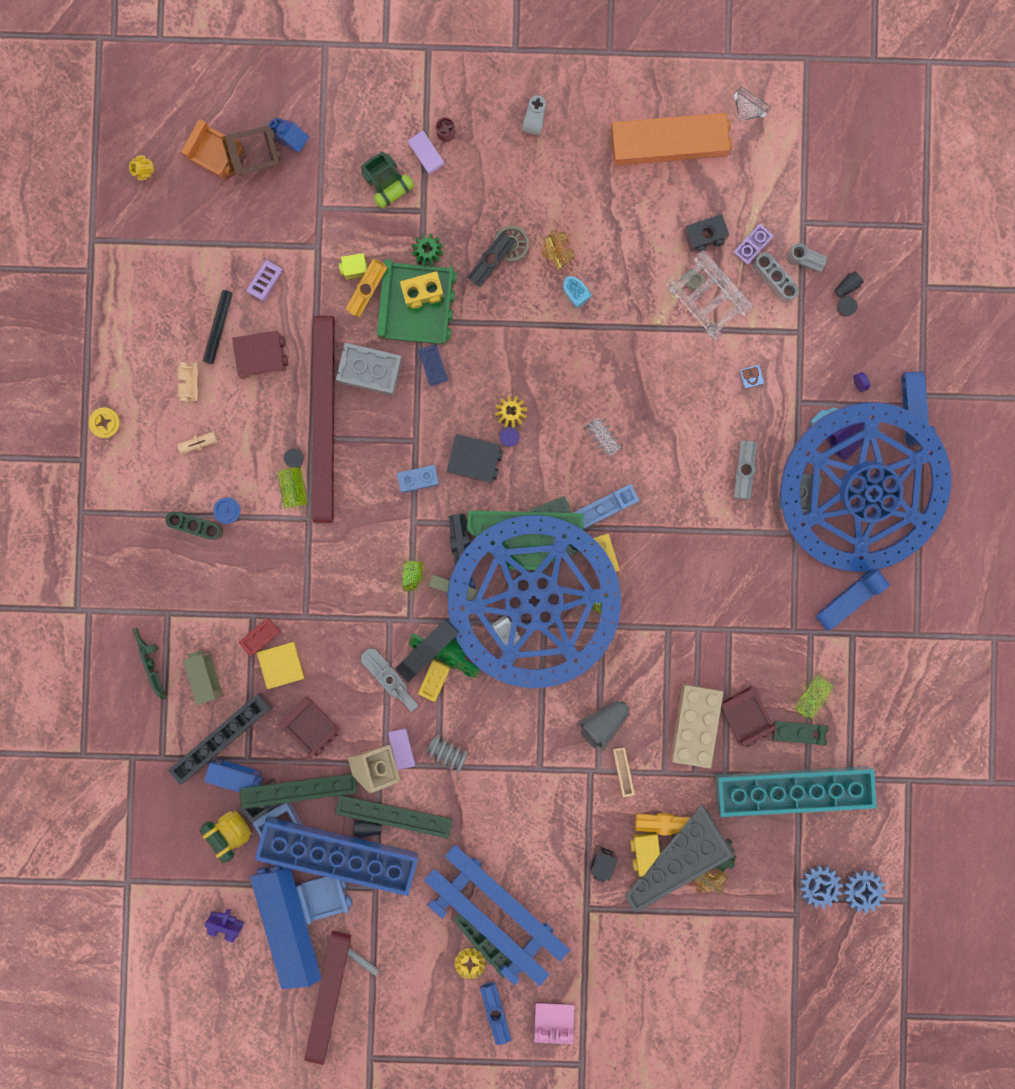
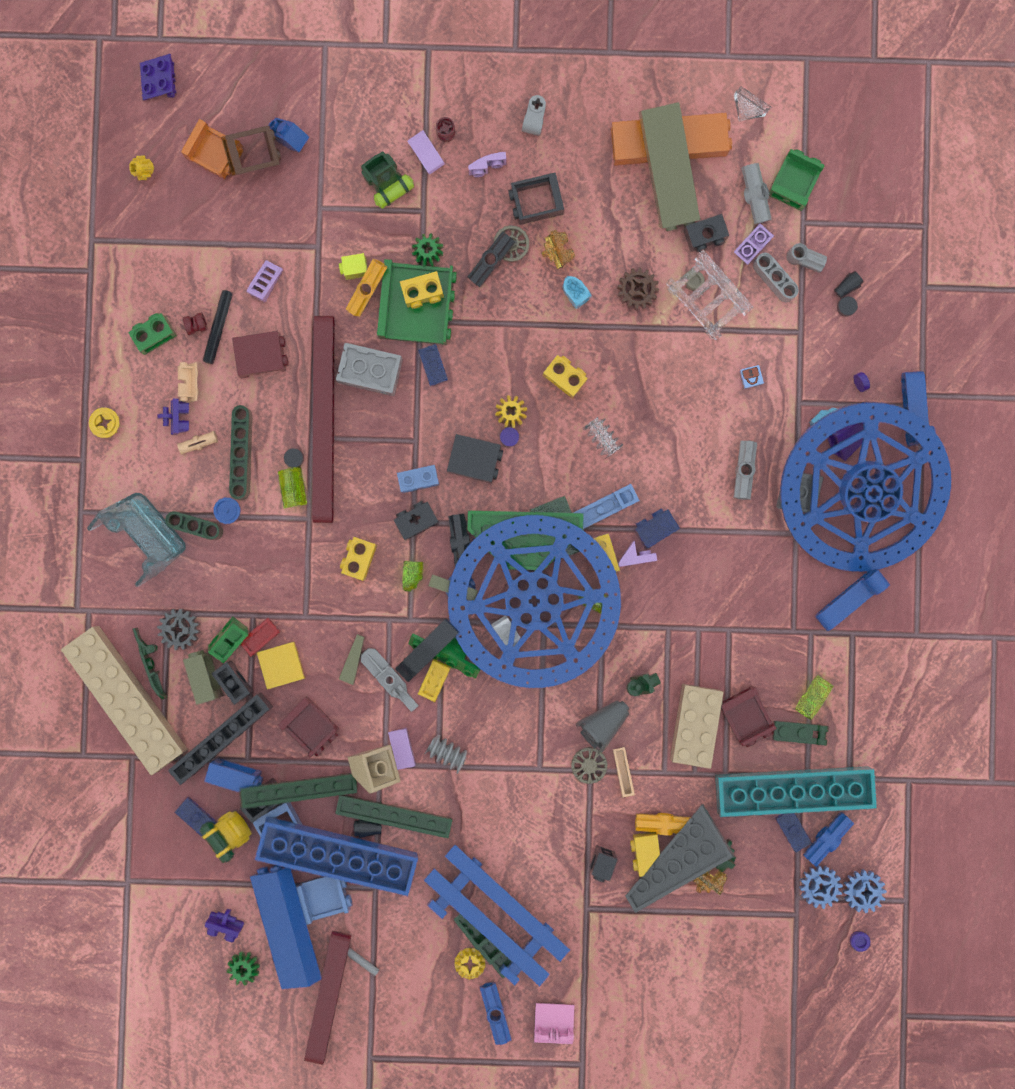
none -> tan brick [61,626,188,775]
none -> clear light blue windscreen [87,493,186,587]
none -> green brick [128,313,177,355]
none -> dark purple hinge [140,54,177,101]
none -> dark purple hips [157,398,189,435]
none -> dark grey gear [157,609,201,650]
none -> clear blue plate [174,797,217,838]
none -> dark red wheel [183,312,208,336]
none -> green brick [208,616,248,664]
none -> black brick [211,661,254,705]
none -> green gear [227,951,260,986]
none -> dark green beam [229,405,253,500]
none -> olive piece [339,634,365,685]
none -> yellow brick [340,537,377,581]
none -> black brick [394,501,439,541]
none -> lavender slope [468,152,506,177]
none -> black window [508,172,564,225]
none -> yellow brick [543,355,588,399]
none -> dark tan wheel [571,747,607,784]
none -> reddish brown gear [617,267,659,310]
none -> lavender slope [618,541,657,567]
none -> dark green hips [626,673,661,697]
none -> clear blue brick [634,508,680,549]
none -> olive brick [639,102,700,231]
none -> light grey piece [742,163,772,224]
none -> green panel [769,149,825,211]
none -> clear blue plate [775,813,812,853]
none -> blue piece [803,811,854,867]
none -> dark purple tile [849,931,870,952]

